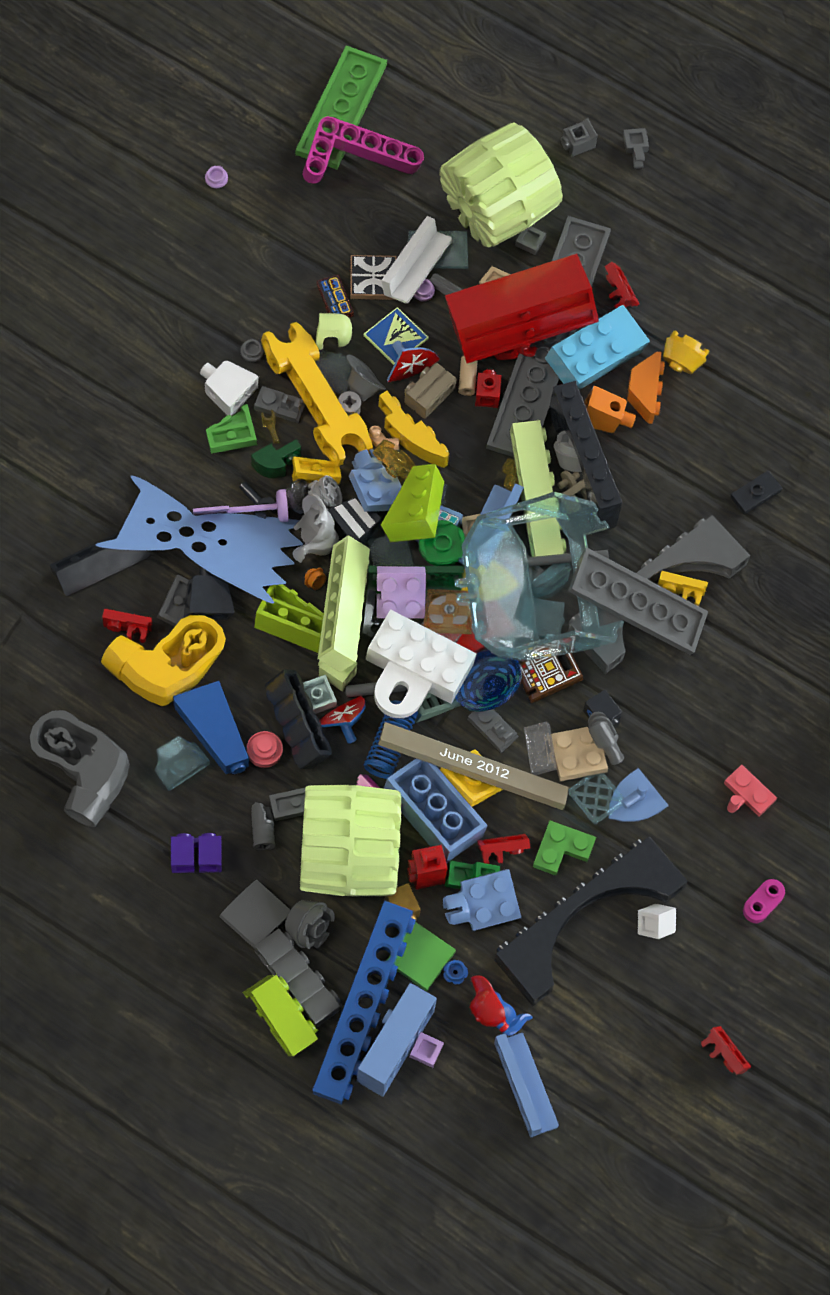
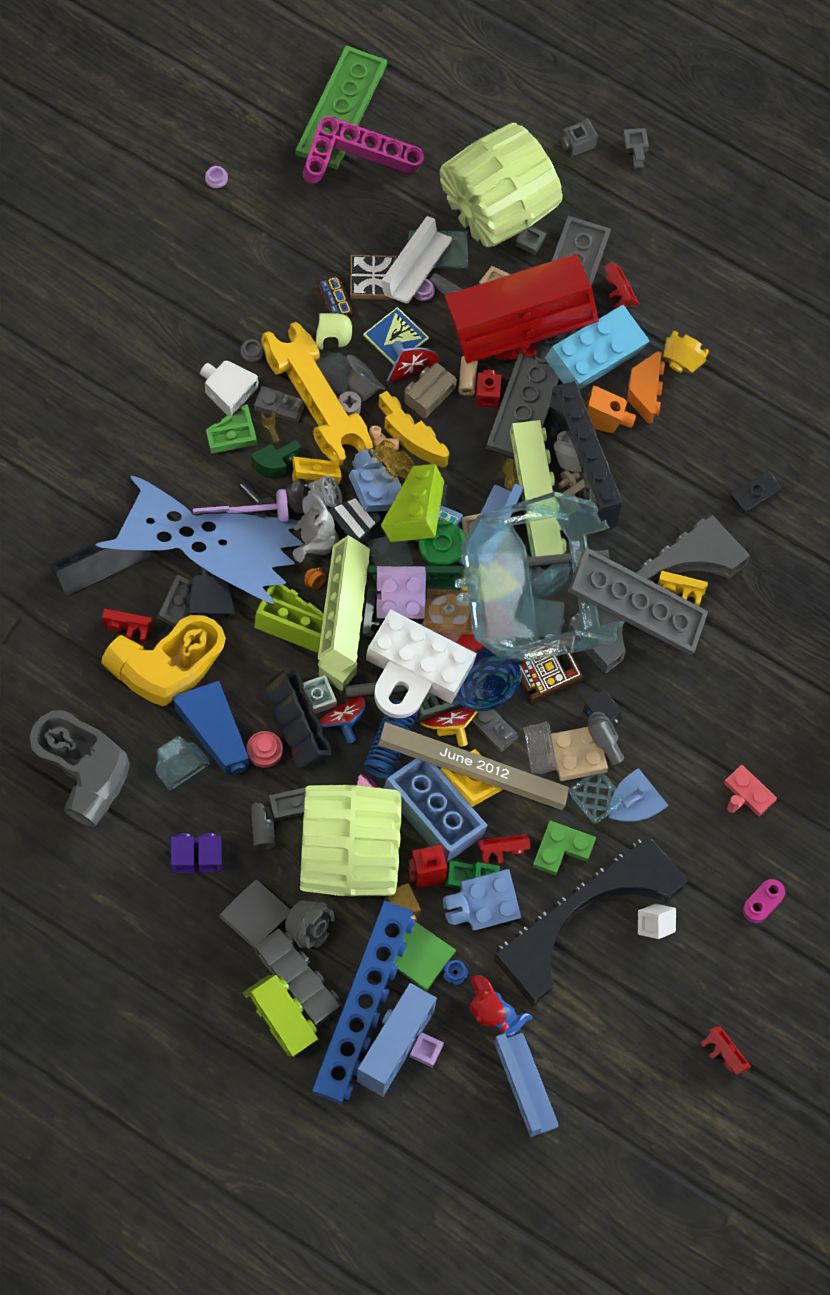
none -> shield [420,707,480,747]

